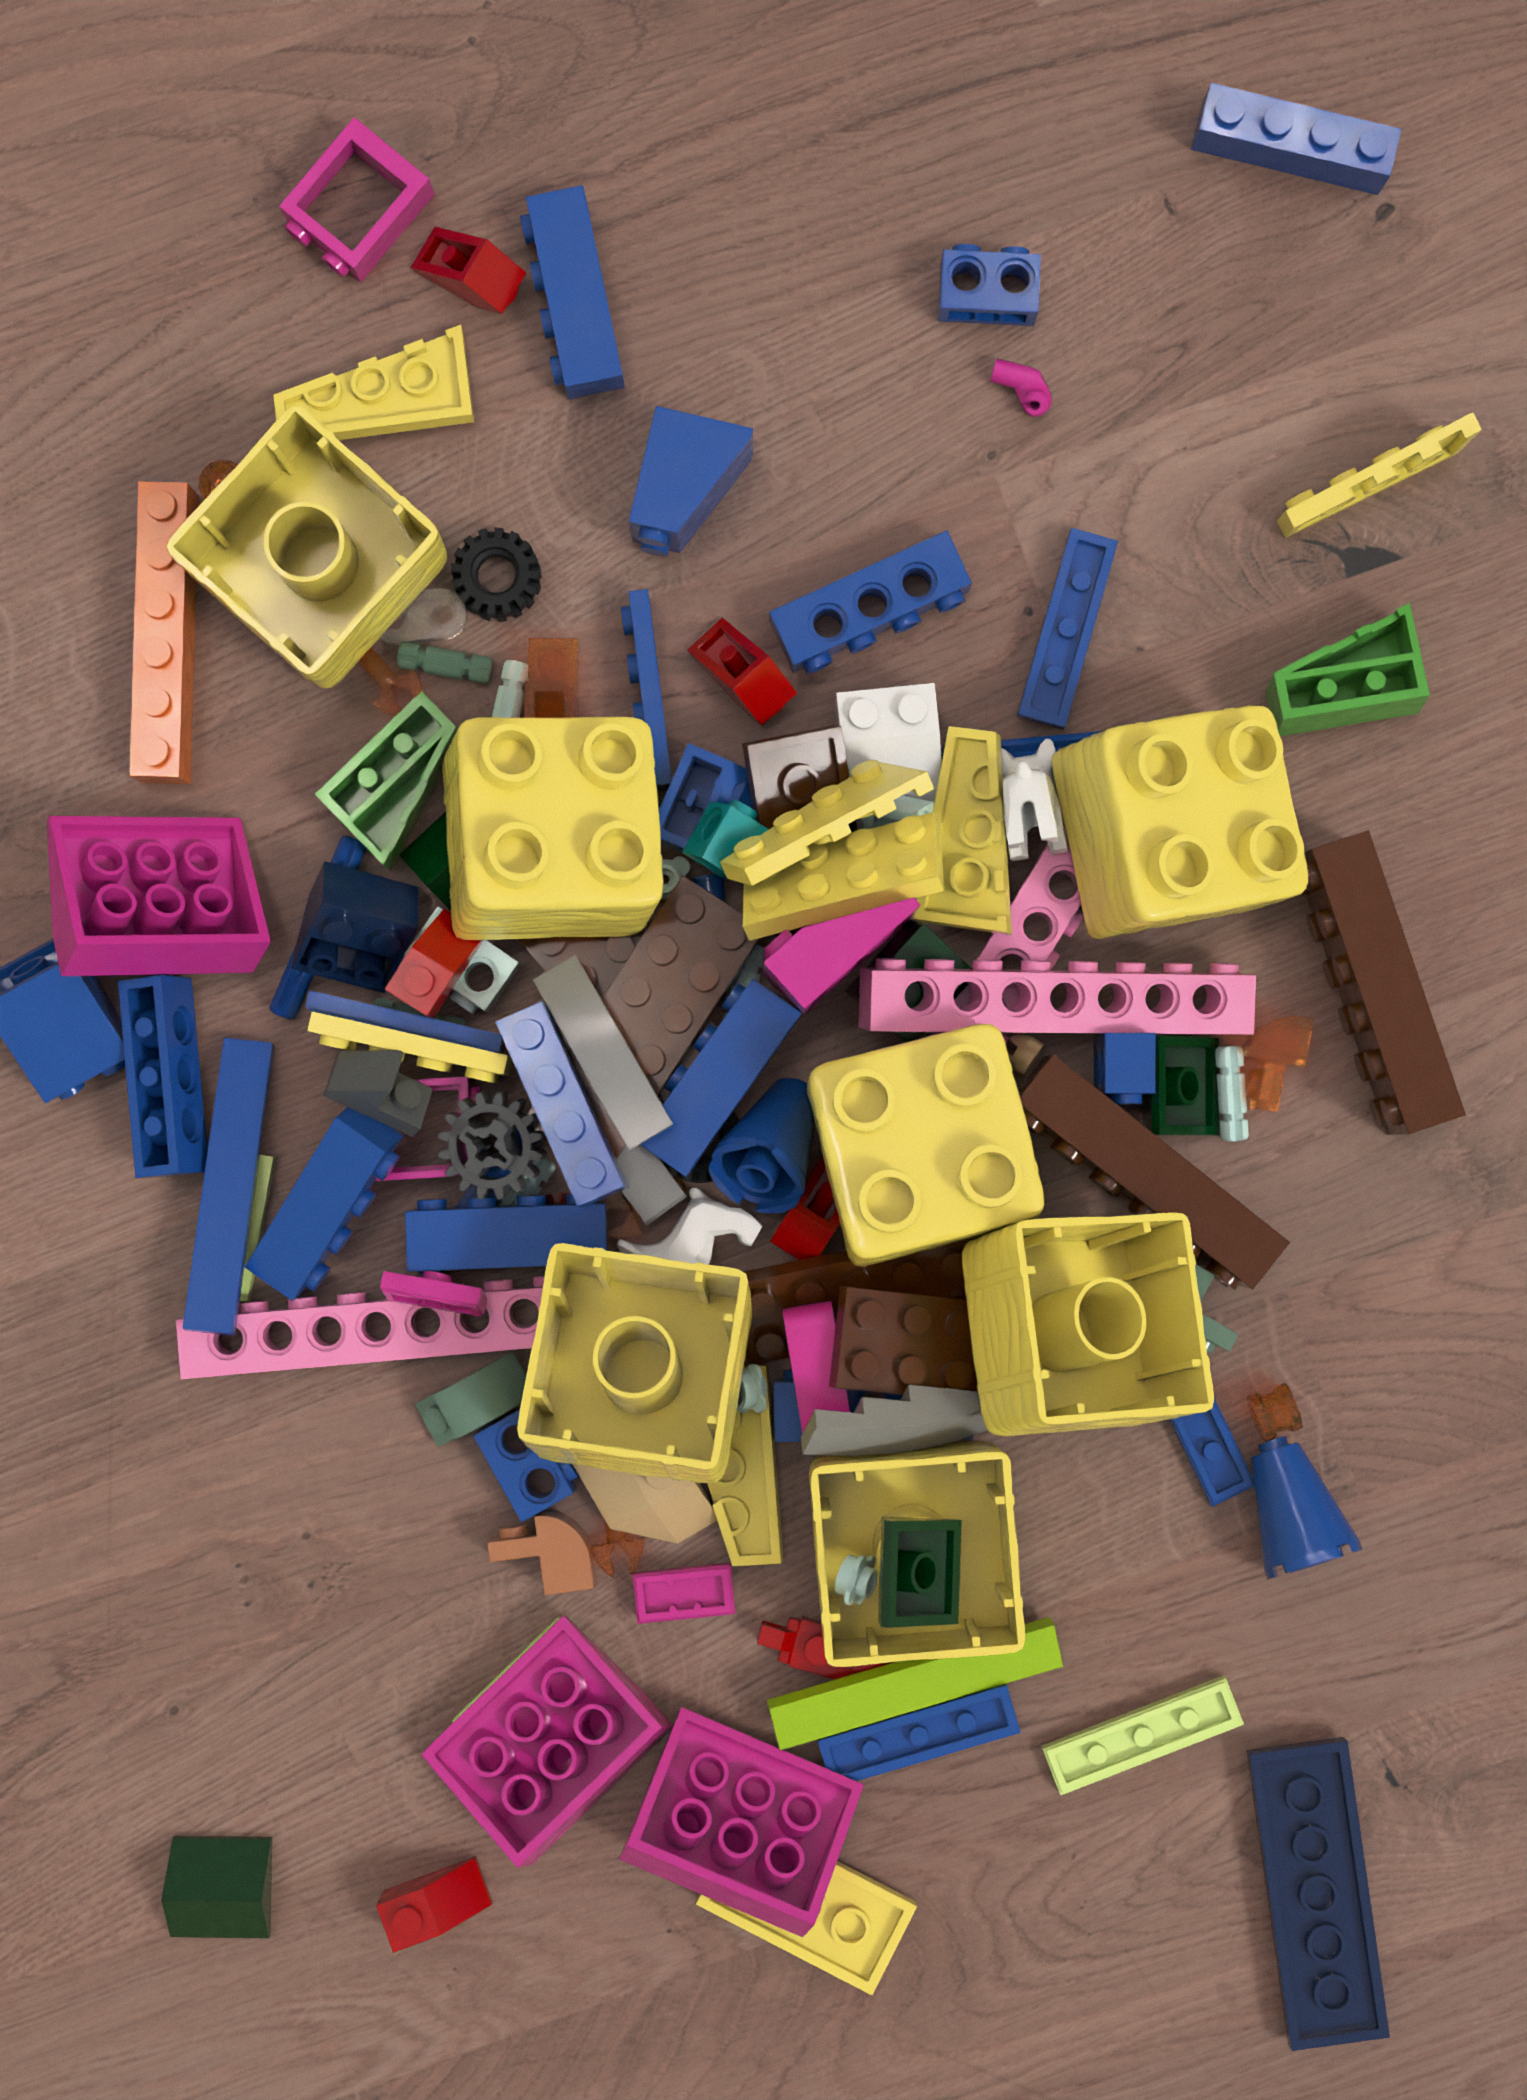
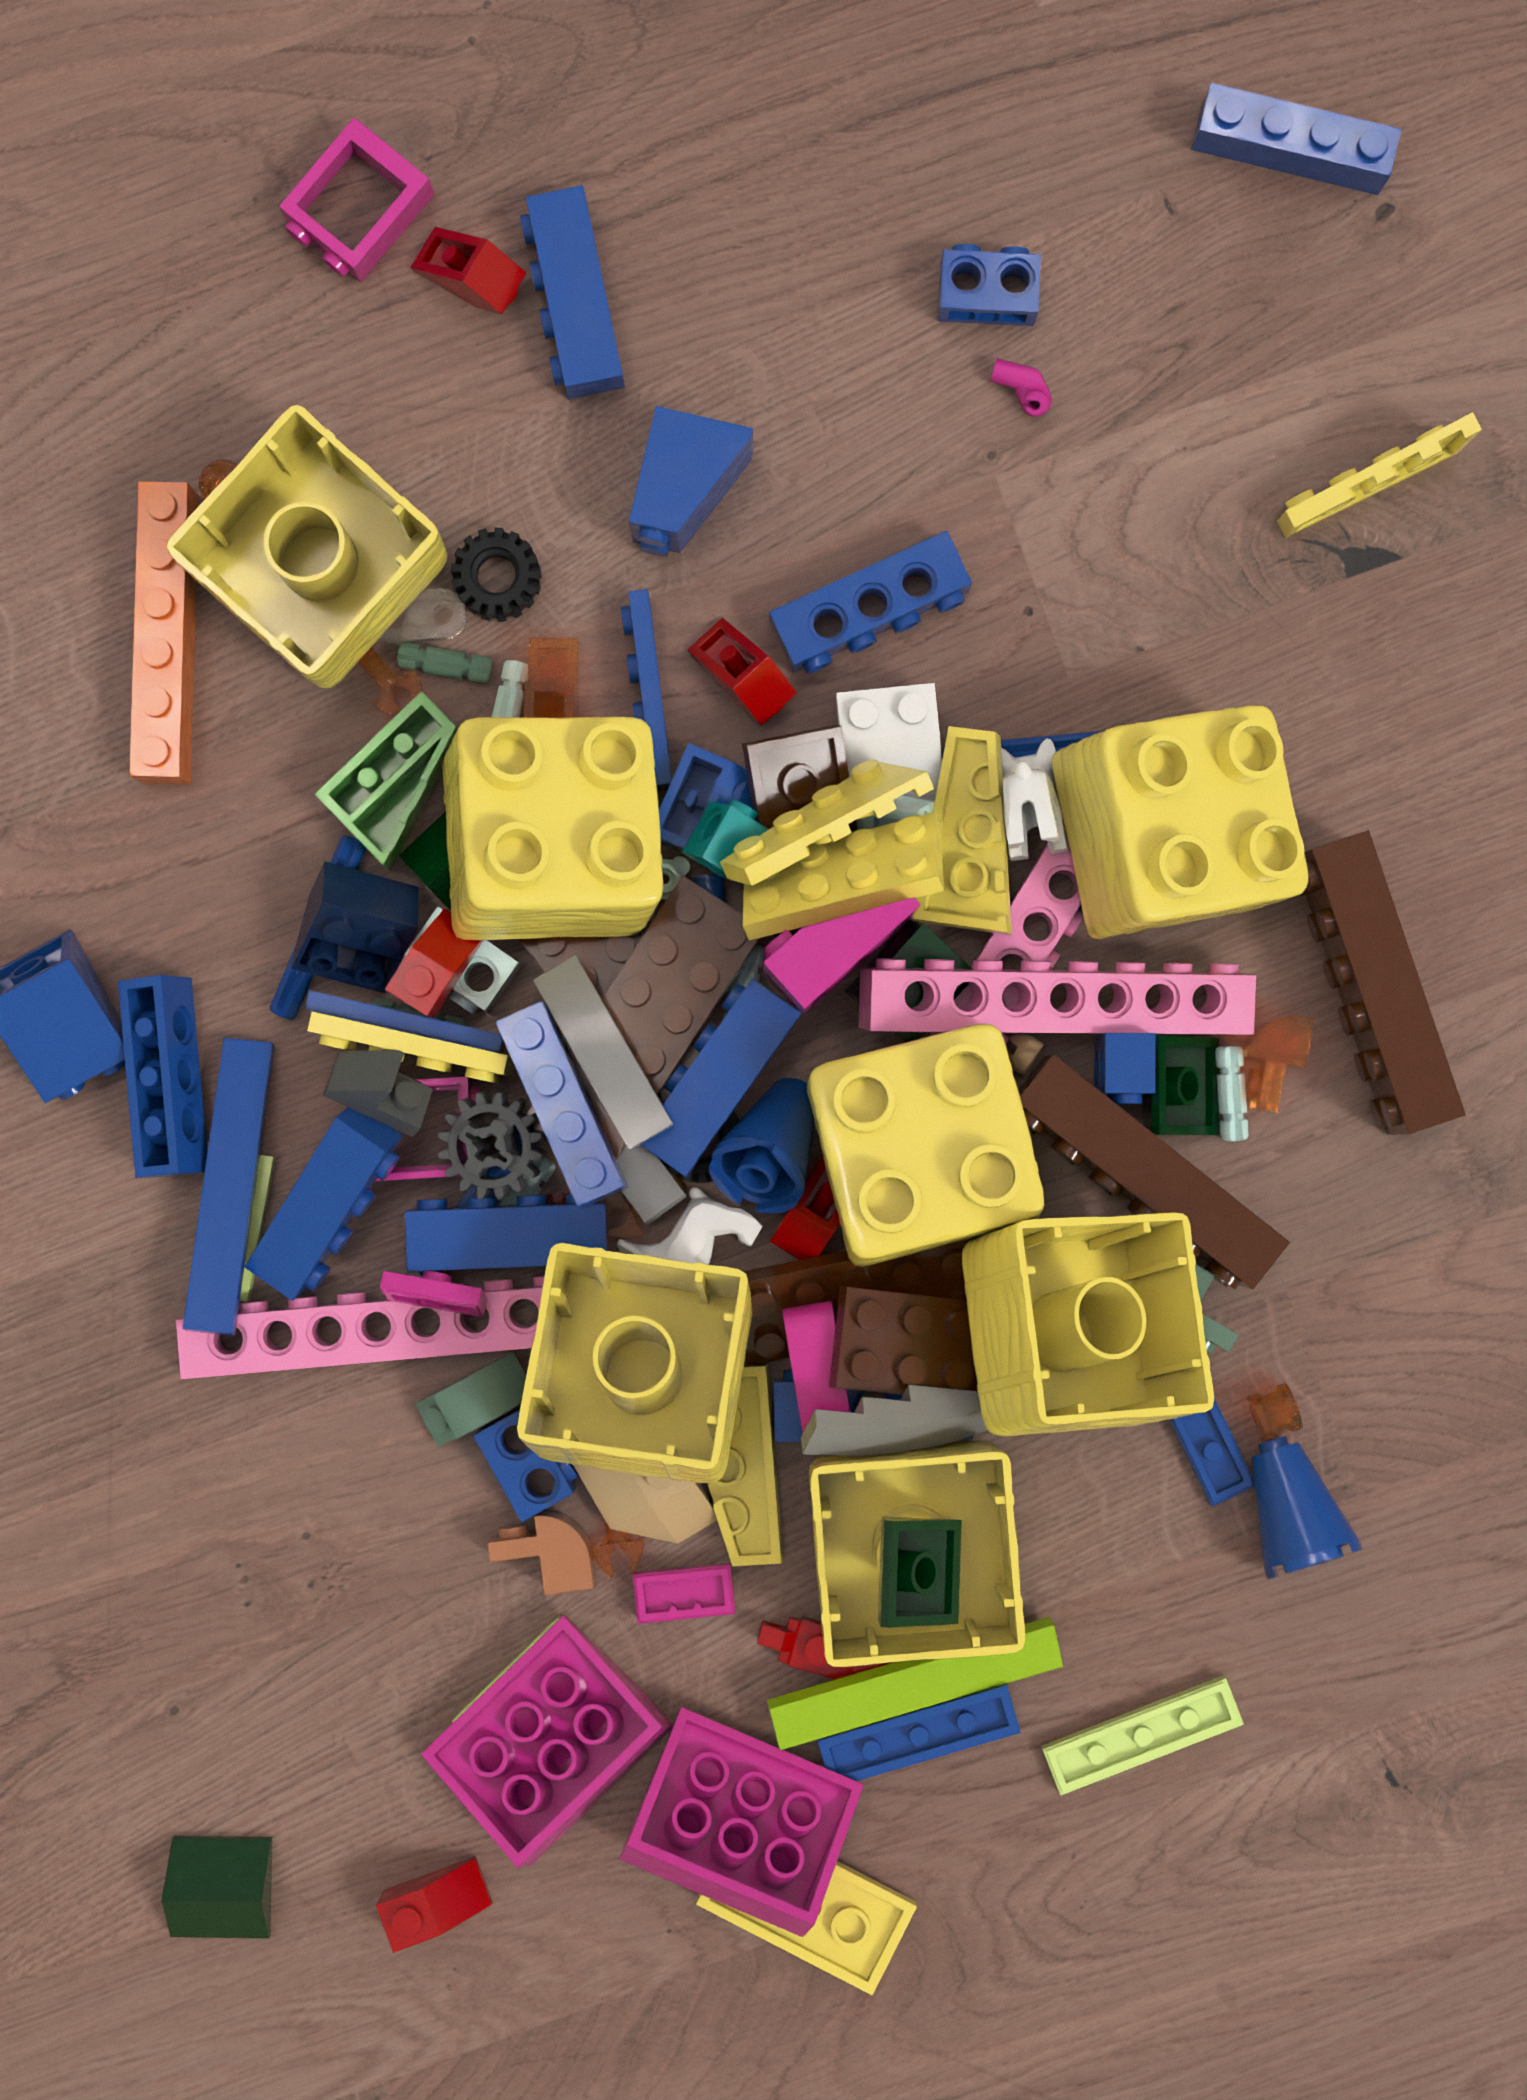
dark pink slope [47,816,271,976] -> none
light yellow wing [273,324,474,440] -> none
light aqua plate [737,1364,767,1413] -> none
light aqua plate [835,1555,878,1605] -> none
blue plate [1016,528,1118,730] -> none
dark blue plate [1247,1737,1390,2051] -> none
bright green wedge [1265,602,1430,736] -> none

